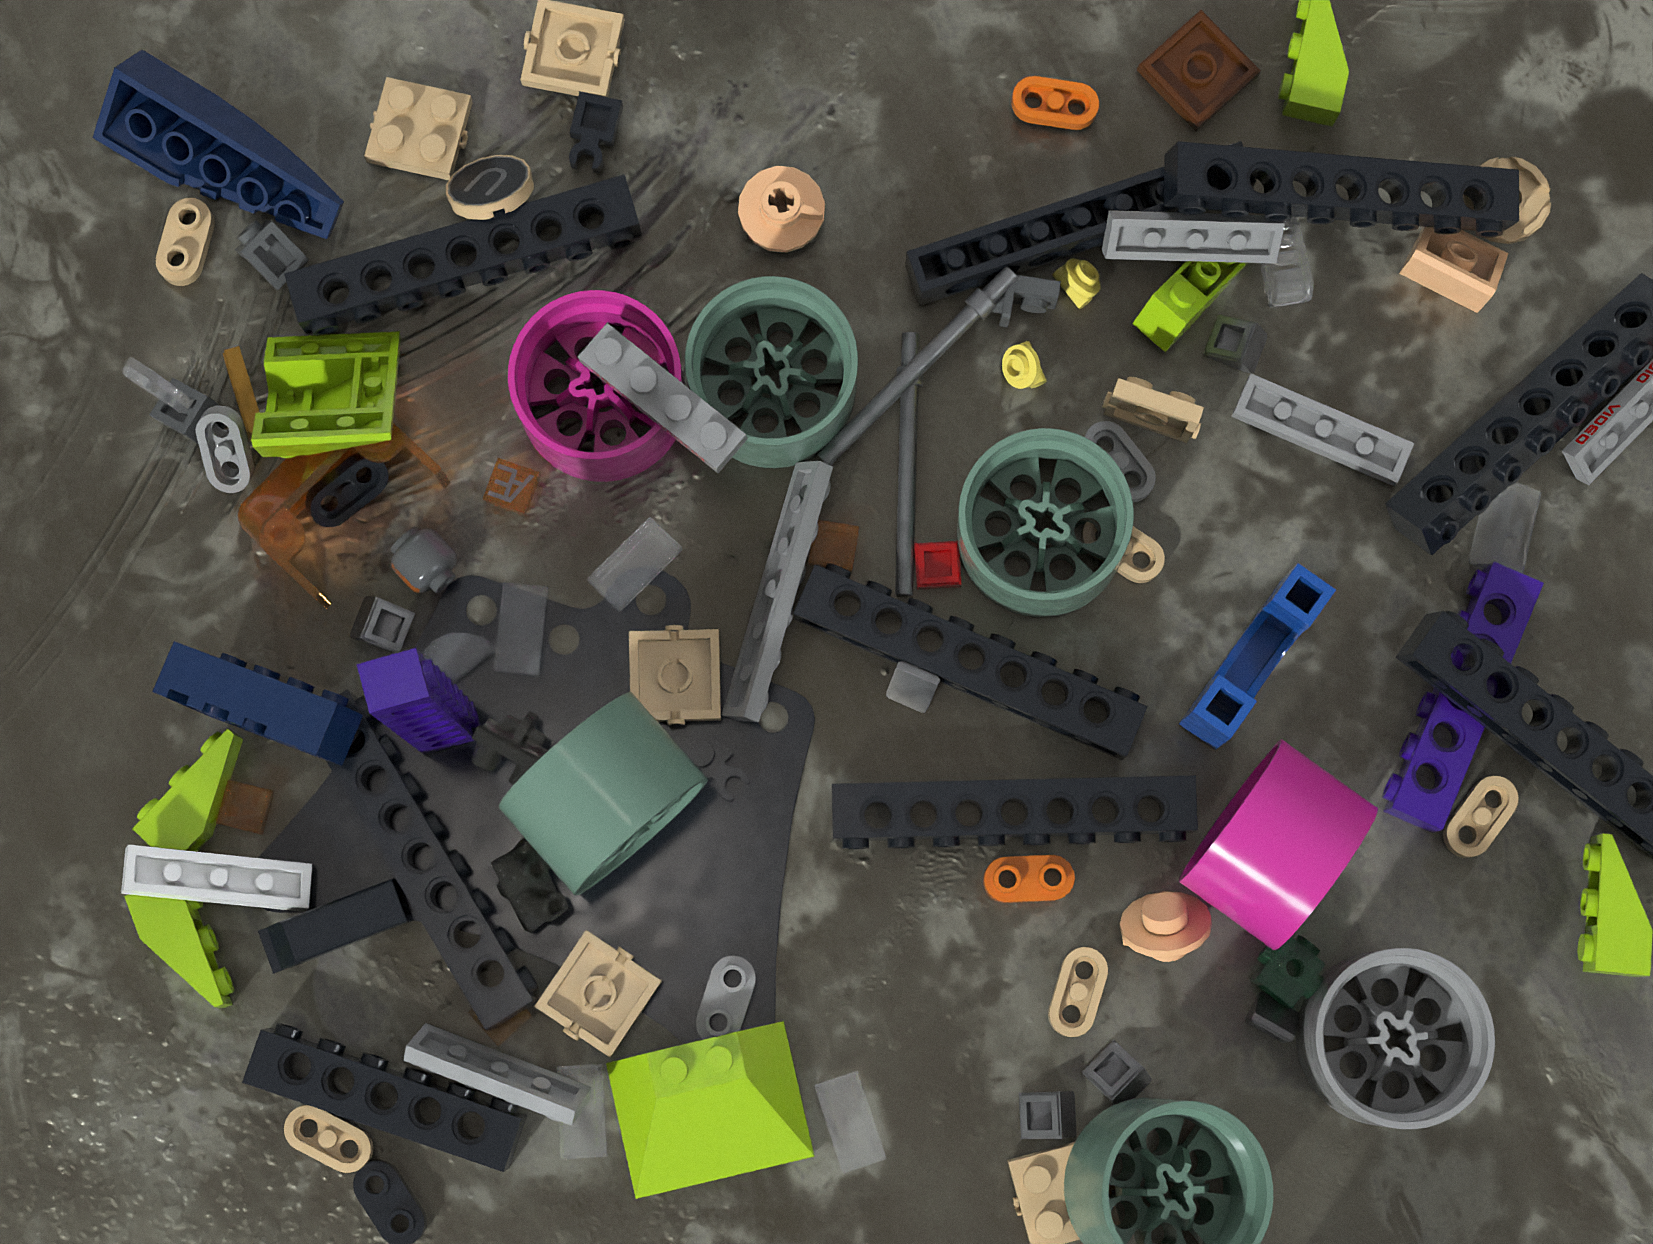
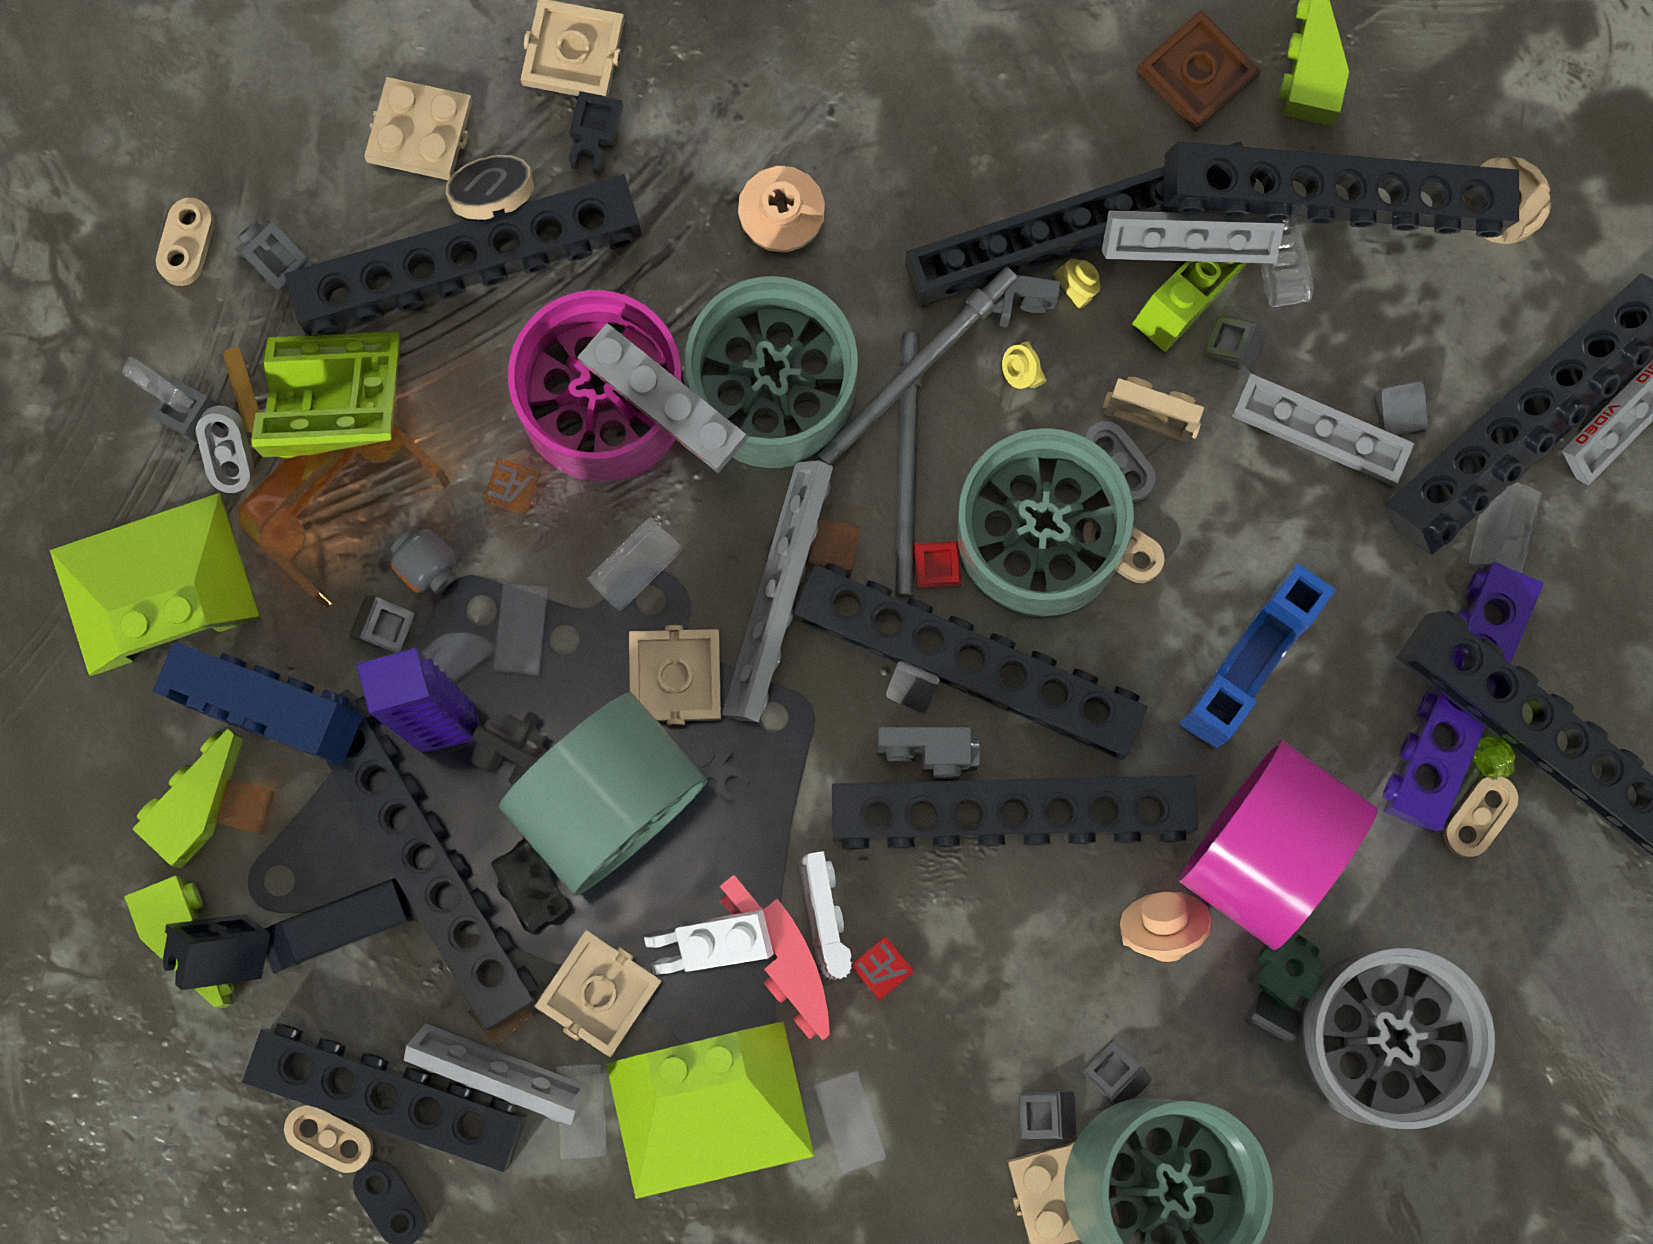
dark blue wedge [92,50,344,239] -> none
white plate [121,845,312,912] -> none
black plate [305,452,389,527] -> none
light grey plate [696,956,756,1040] -> none
orange plate [983,855,1075,903] -> none
orange plate [1011,76,1099,130] -> none
tan plate [1048,947,1108,1037] -> none
light nougat slope [1399,227,1509,313] -> none
lime slope [1577,833,1653,977] -> none
none -> lime slope [50,493,261,676]
none -> black hinge [163,914,270,990]
none -> white hinge [644,910,774,975]
none -> coral slope [719,875,830,1041]
none -> white hinge [798,851,852,981]
none -> red tile [851,936,914,1001]
none -> dark grey plate [877,727,980,781]
none -> flat silver slope [1374,381,1428,436]
none -> clear neon green plate [1473,736,1515,780]

